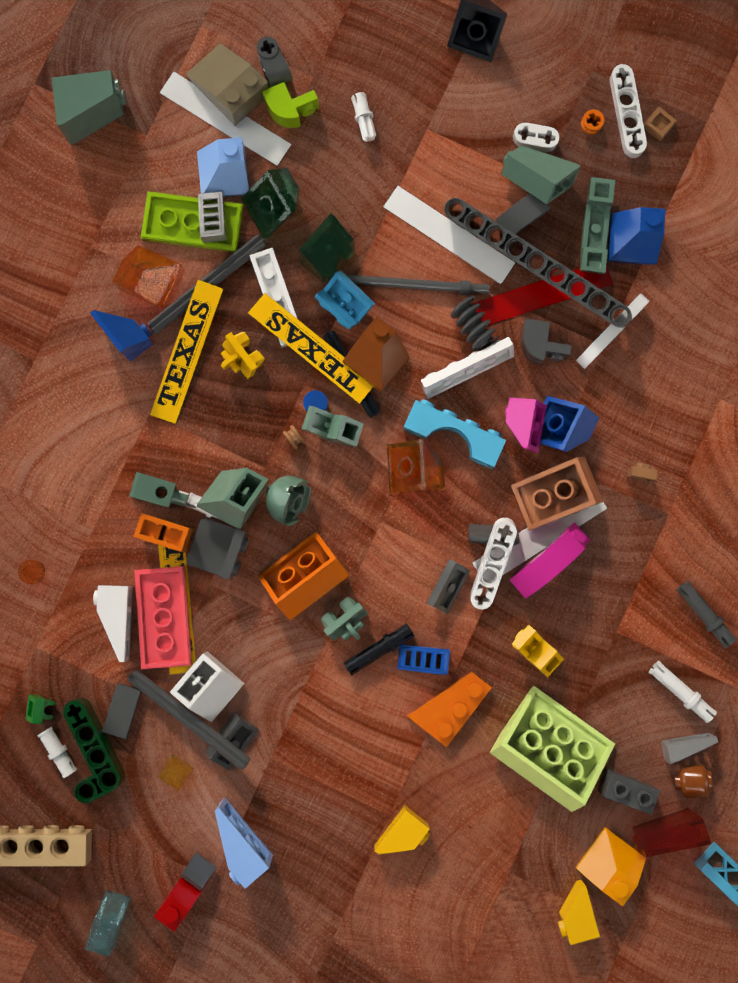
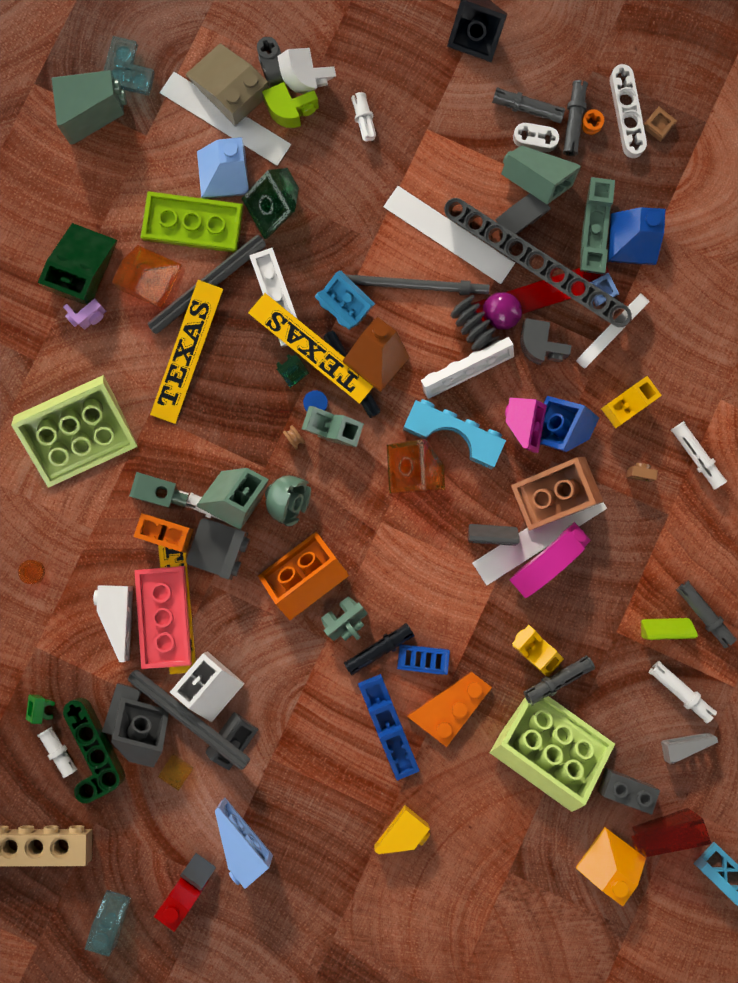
blue slope [90,310,153,361] -> none
light grey slope [198,192,227,243] -> none
yellow hips [221,332,264,380] -> none
clear green slope [298,213,355,282] -> none
dark grey plate [427,559,470,614] -> none
white beam [470,517,517,610] -> none
yellow slope [558,880,600,945] -> none
dark orange head [675,765,713,798] -> none
none -> yellowish green slope [11,375,137,488]
none -> dark green slope [38,223,118,305]
none -> lavender bracket [63,298,107,330]
none -> clear light blue plate [103,36,155,96]
none -> dark grey slope [111,697,169,767]
none -> clear green tile [276,354,309,388]
none -> white brick [277,48,336,94]
none -> blue slope [358,674,420,781]
none -> magenta hair [483,292,522,330]
none -> dark grey pin [492,87,565,124]
none -> dark grey pin [523,655,595,706]
none -> dark grey pin [563,80,588,156]
none -> light blue tile [590,273,619,307]
none -> yellow brick [601,376,662,429]
none -> lime slope [641,618,698,640]
none -> white pin [671,421,727,490]

